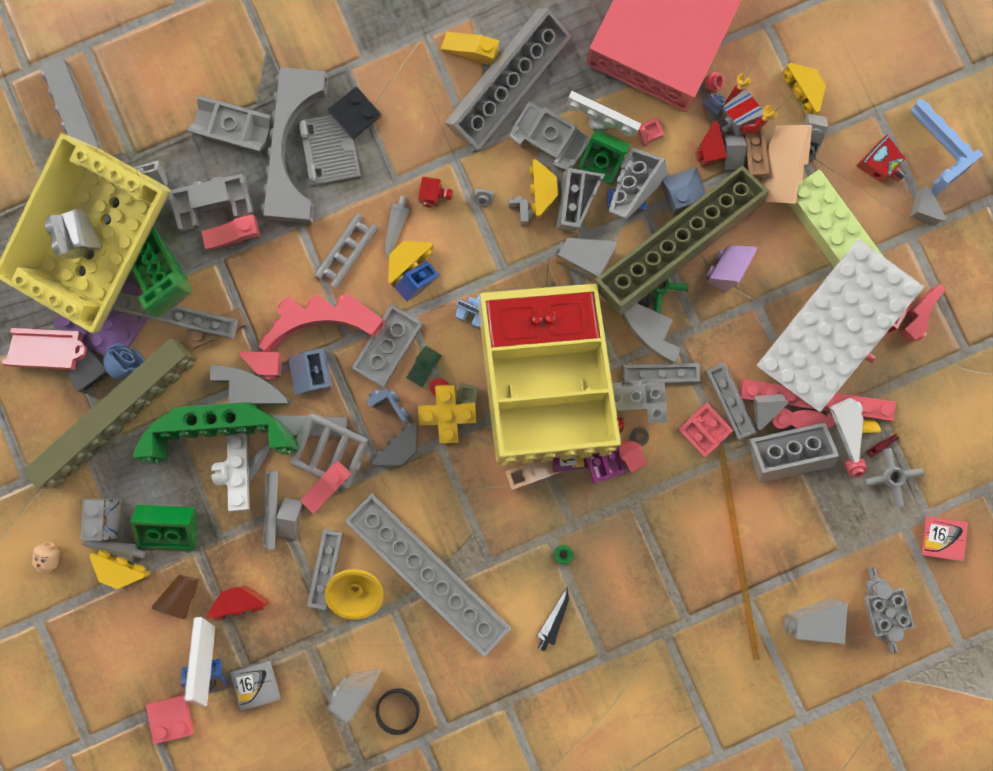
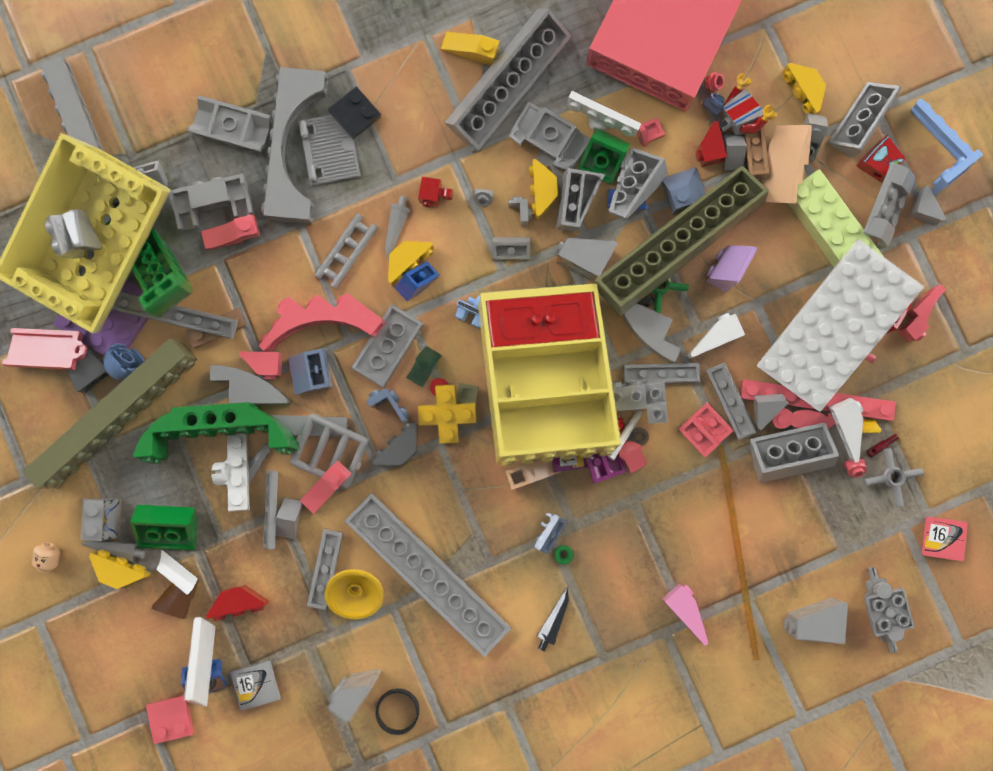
none -> white sticker [156,550,198,595]
none -> light grey slope [492,237,530,260]
none -> sand blue plate [534,513,567,554]
none -> white bar [607,409,643,461]
none -> bright pink slope [662,584,708,646]
none -> white slope [687,313,745,359]
none -> light grey slope [828,82,902,159]
none -> light grey piece [863,163,916,249]

